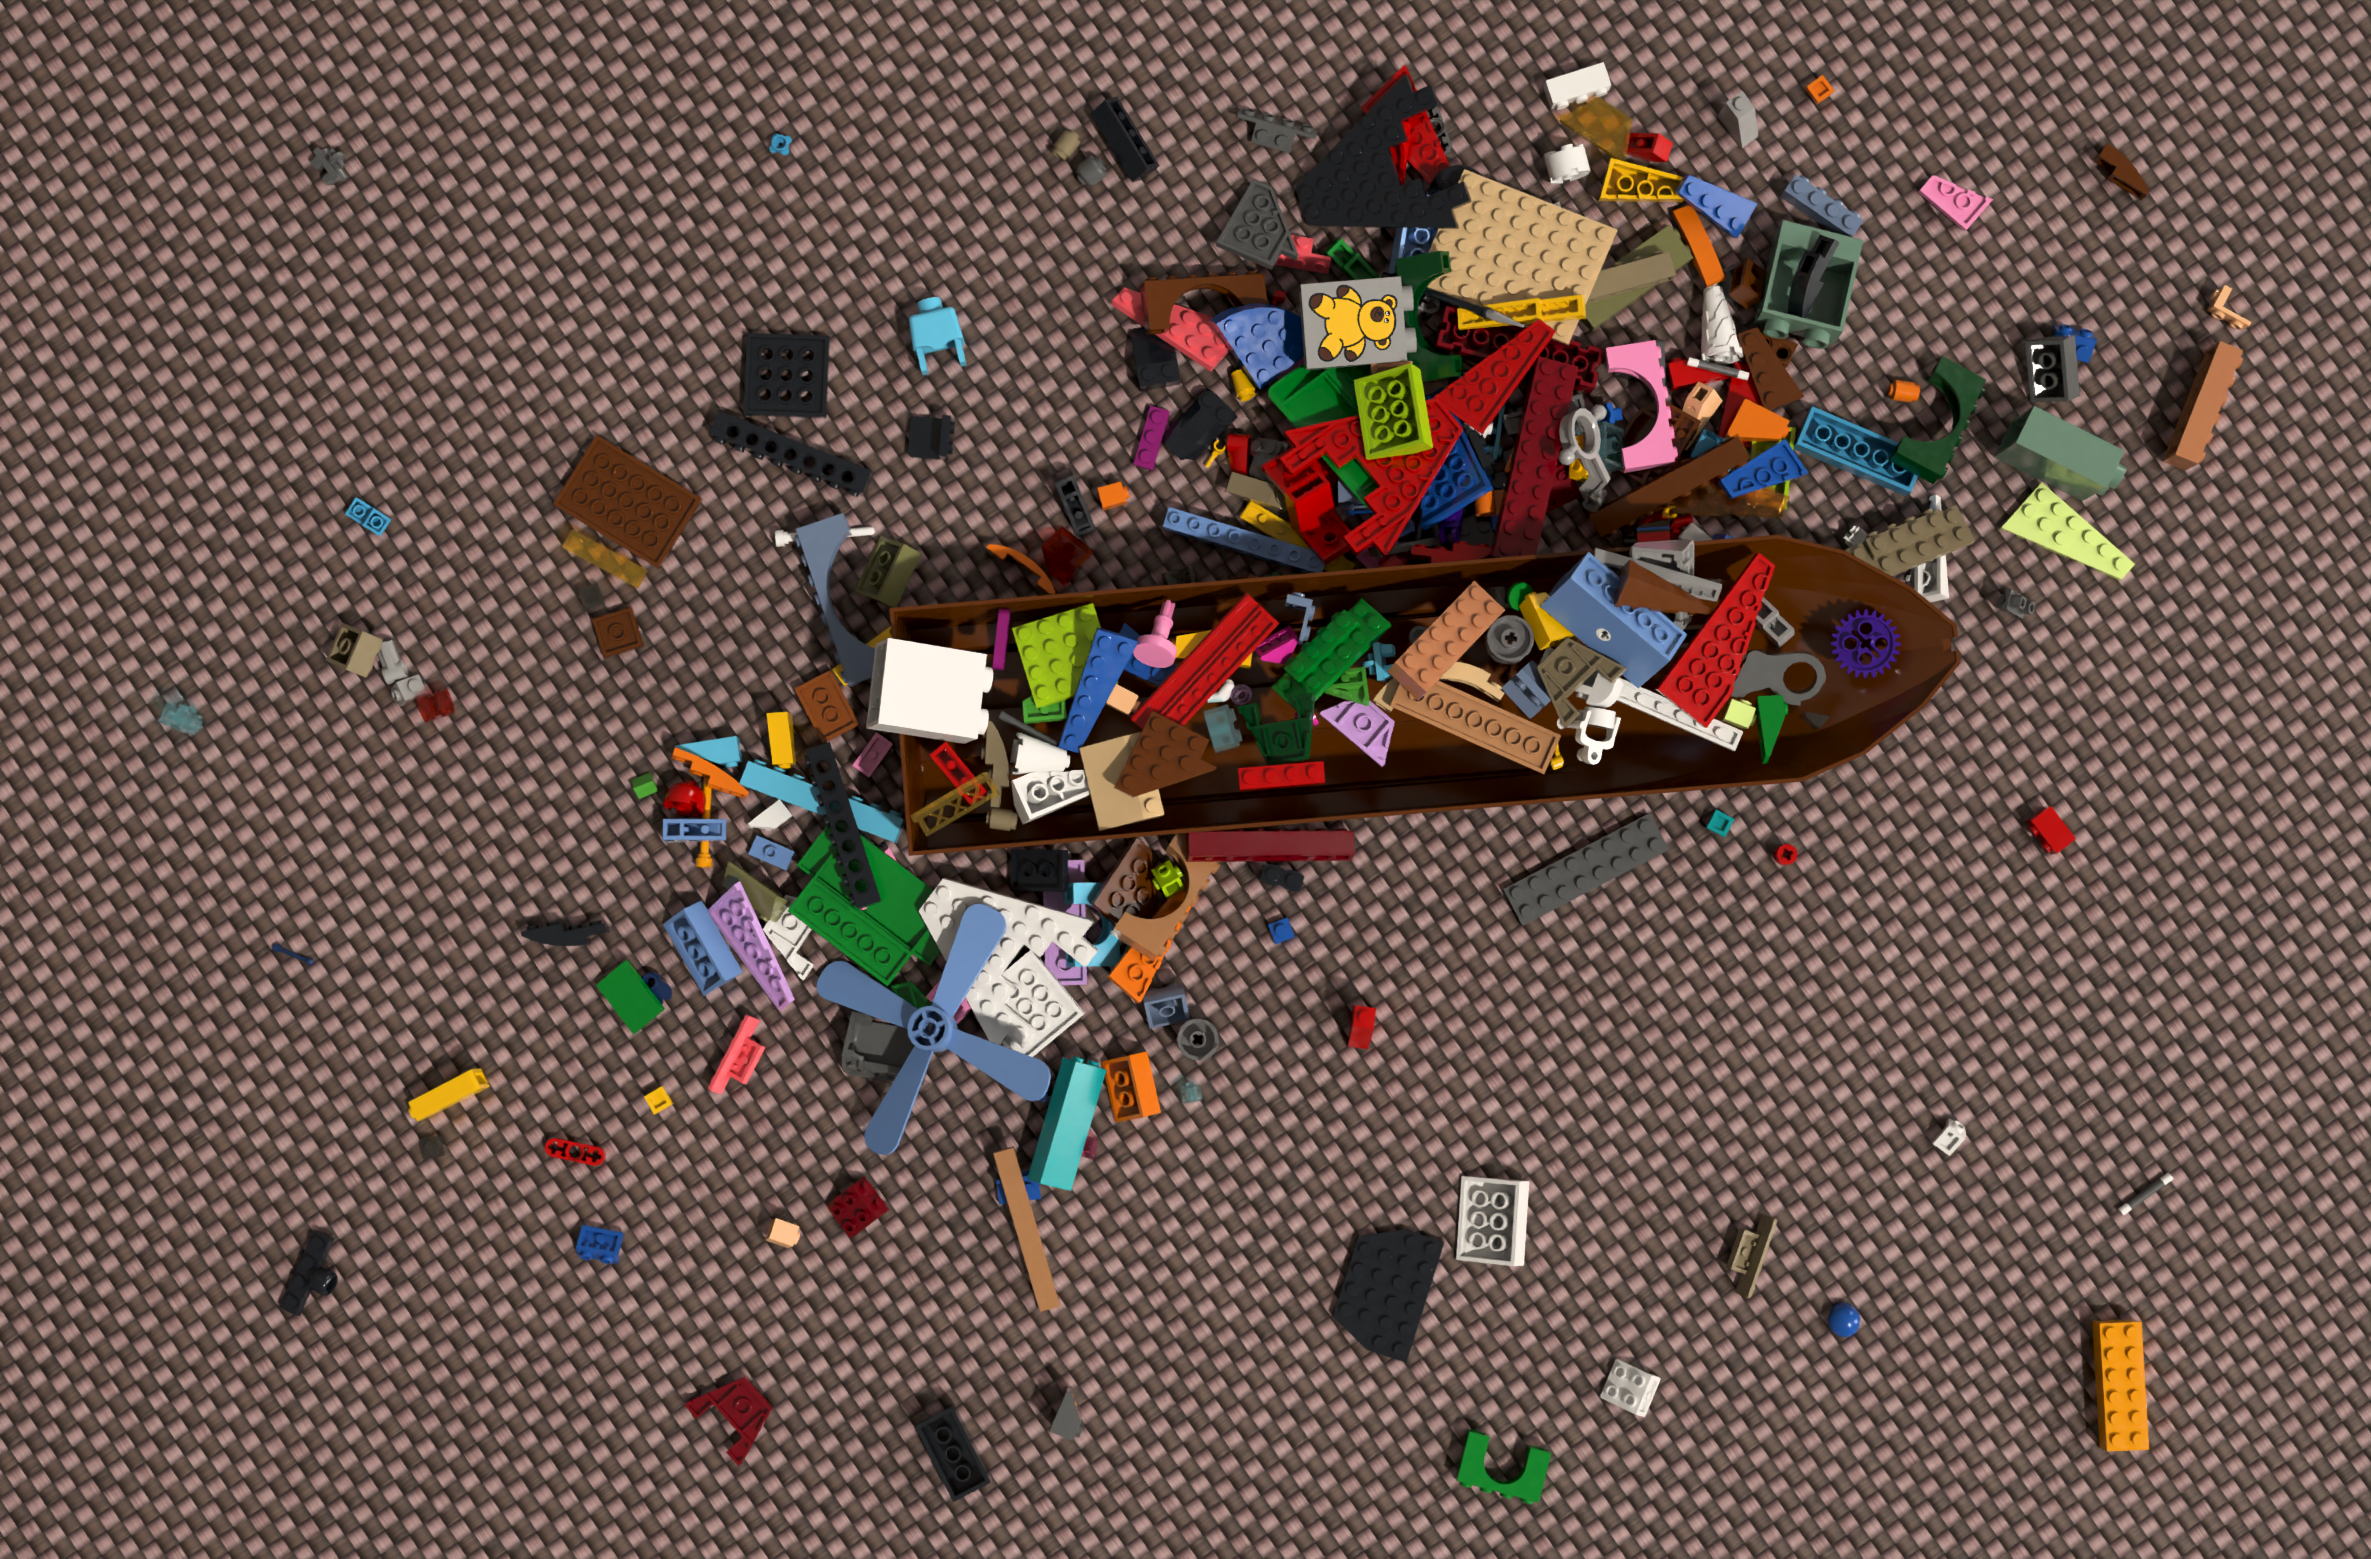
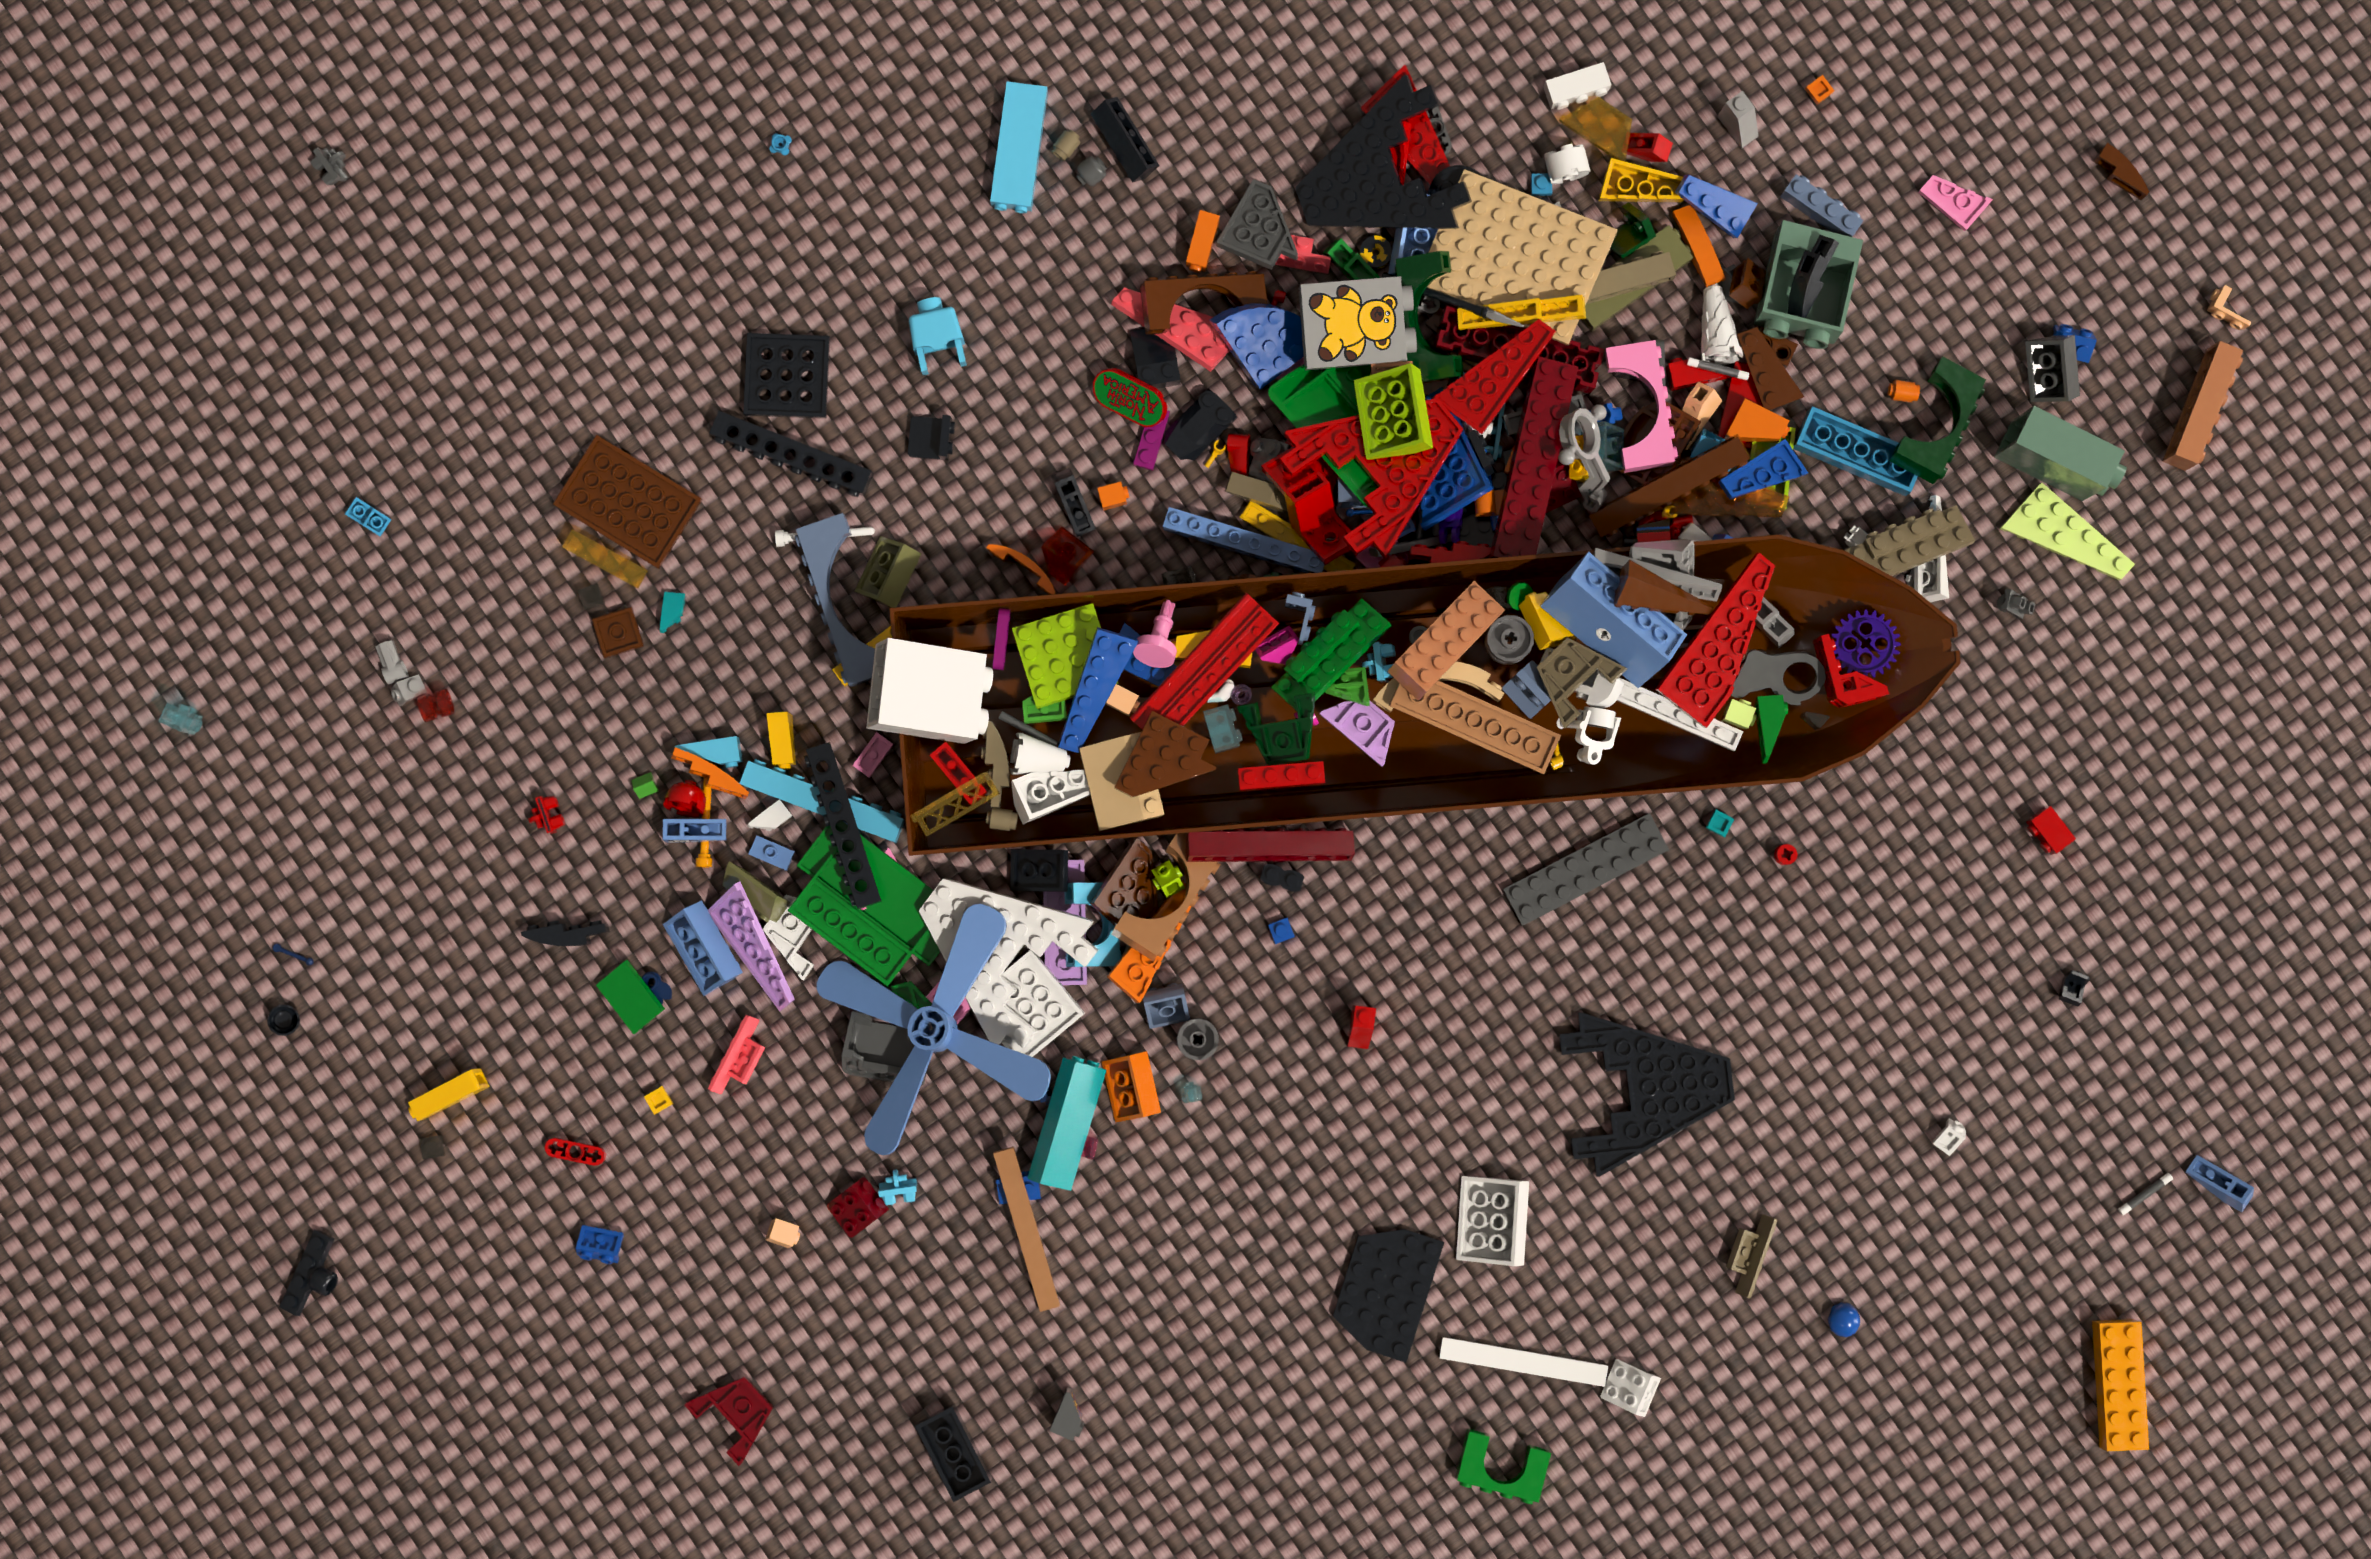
dark tan brick [326,623,383,678] -> none
dark orange plate [794,670,860,744] -> none
yellow cone [1231,369,1255,402] -> none
dark grey bracket [1237,108,1318,153] -> none
none -> black hair [267,1004,300,1036]
none -> red hips [528,796,566,834]
none -> teal slope [660,592,686,633]
none -> medium azure hips [878,1170,917,1205]
none -> medium azure brick [990,81,1048,213]
none -> tile [1093,368,1167,427]
none -> orange slope [1186,210,1220,273]
none -> black piece [1359,235,1392,269]
none -> white tile [1439,1337,1608,1387]
none -> dark azure plate [1531,173,1552,196]
none -> black wing [1559,1012,1735,1177]
none -> dark green bracket [1610,202,1656,258]
none -> red bracket [1813,634,1889,708]
none -> black bracket [2059,970,2090,1006]
none -> medium blue slope [2186,1155,2254,1212]

